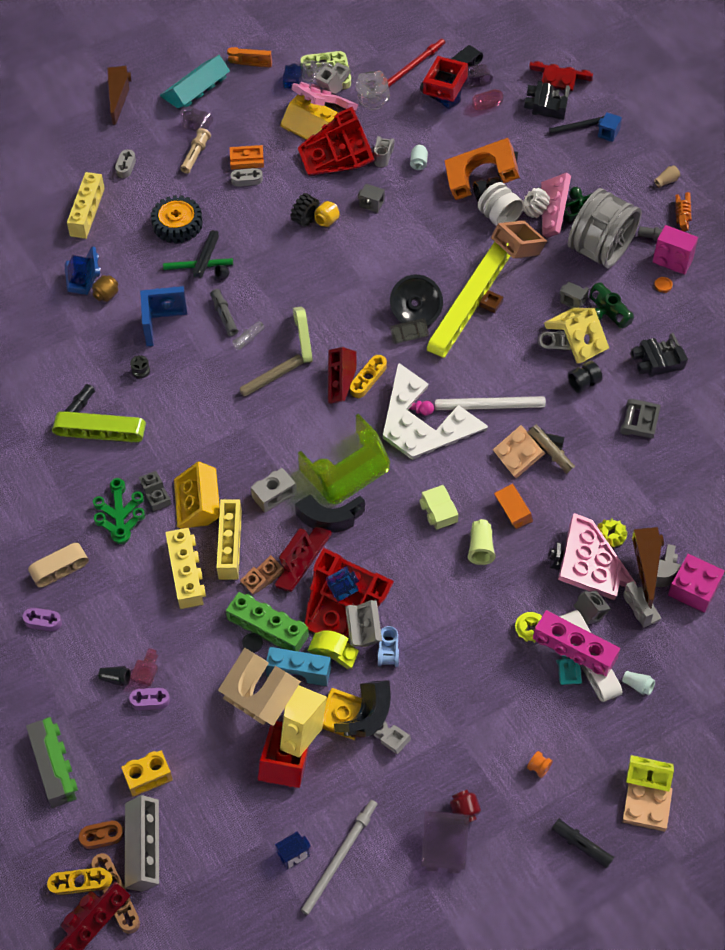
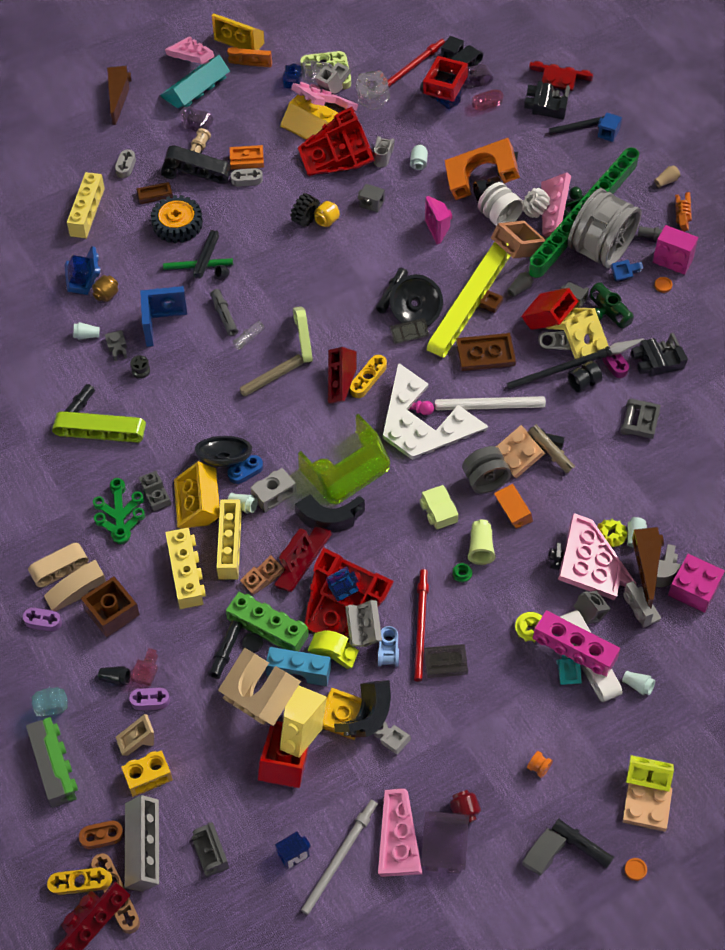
none -> clear light blue gear [32,687,68,717]
none -> tan slope [44,560,106,611]
none -> light aqua cone [73,322,100,340]
none -> reddish brown brick [80,576,140,638]
none -> dark grey plate [105,330,127,361]
none -> tan slope [116,714,154,756]
none -> reddish brown tile [136,182,173,204]
none -> black beam [161,145,231,184]
none -> bright pink wing [165,36,214,64]
none -> dark grey hinge [191,822,229,877]
none -> black dish [195,436,252,468]
none -> black pin [208,620,243,679]
none -> yellow slope [212,13,264,50]
none -> blue plate [228,455,263,484]
none -> light aqua cone [228,493,258,514]
none -> black pin [375,267,408,314]
none -> bright pink wing [378,789,422,877]
none -> red bar [414,569,429,682]
none -> clear smoke plate [424,644,468,678]
none -> dark pink slope [425,196,452,245]
none -> black brick [441,36,464,59]
none -> green plate [452,563,472,583]
none -> reddish brown plate [456,333,516,371]
none -> dark grey wheel [462,446,511,494]
none -> black piece [506,338,644,390]
none -> dark grey cone [507,272,534,297]
none -> red brick [521,288,579,330]
none -> dark grey slope [522,828,566,876]
none -> green beam [528,147,639,278]
none -> magenta beam [602,354,629,378]
none -> blue plate [610,260,644,282]
none -> orange piece [625,858,647,881]
none -> light aqua cone [627,517,647,548]

